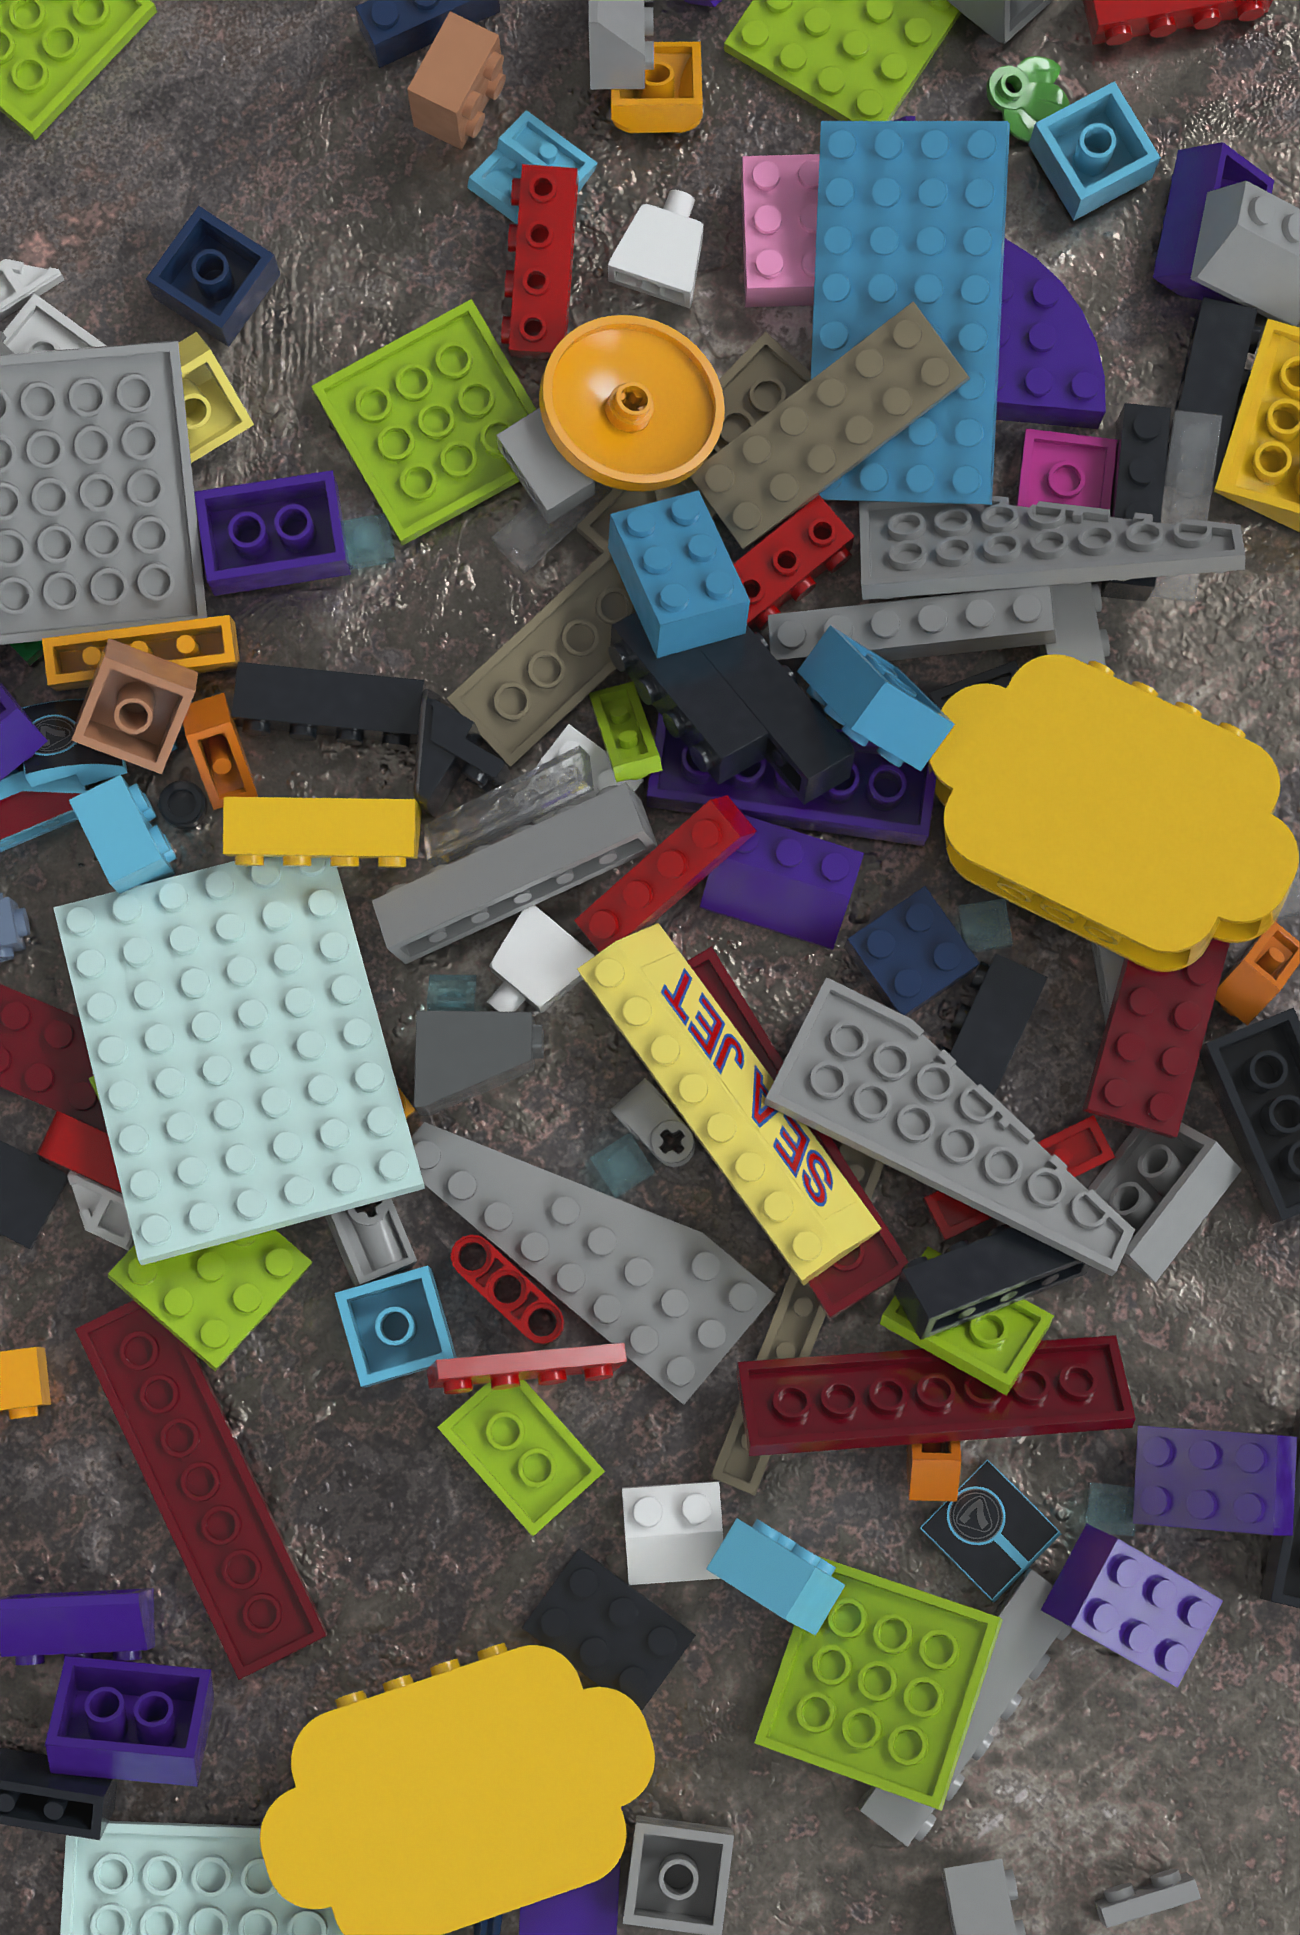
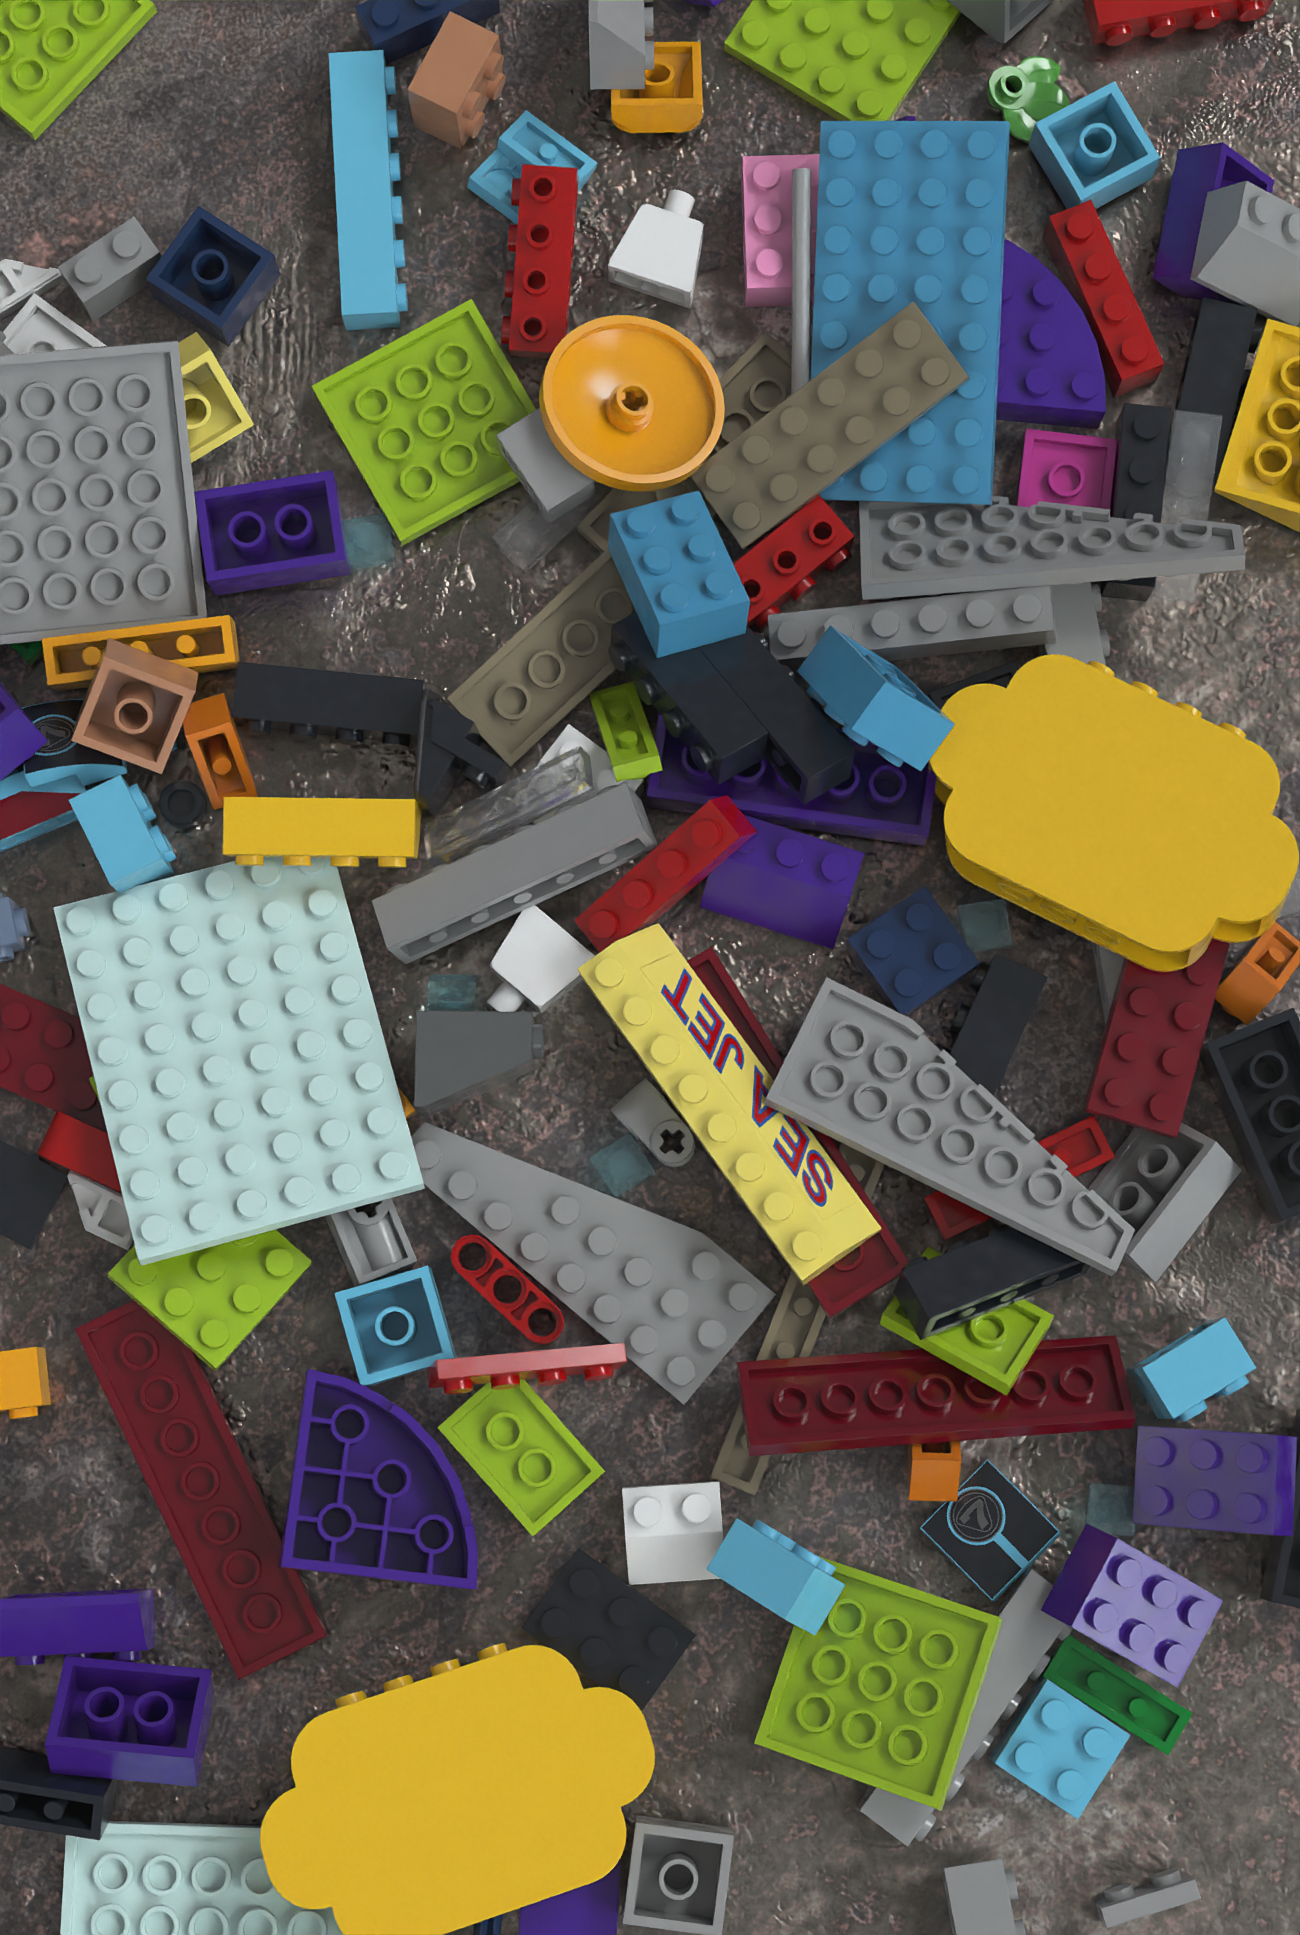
none -> light grey brick [58,216,162,322]
none -> dark purple brick [278,1369,478,1590]
none -> medium azure brick [329,50,408,331]
none -> light grey bar [787,168,811,398]
none -> medium azure brick [989,1675,1131,1819]
none -> green plate [1040,1635,1193,1755]
none -> red brick [1042,200,1165,398]
none -> medium azure brick [1128,1317,1256,1422]

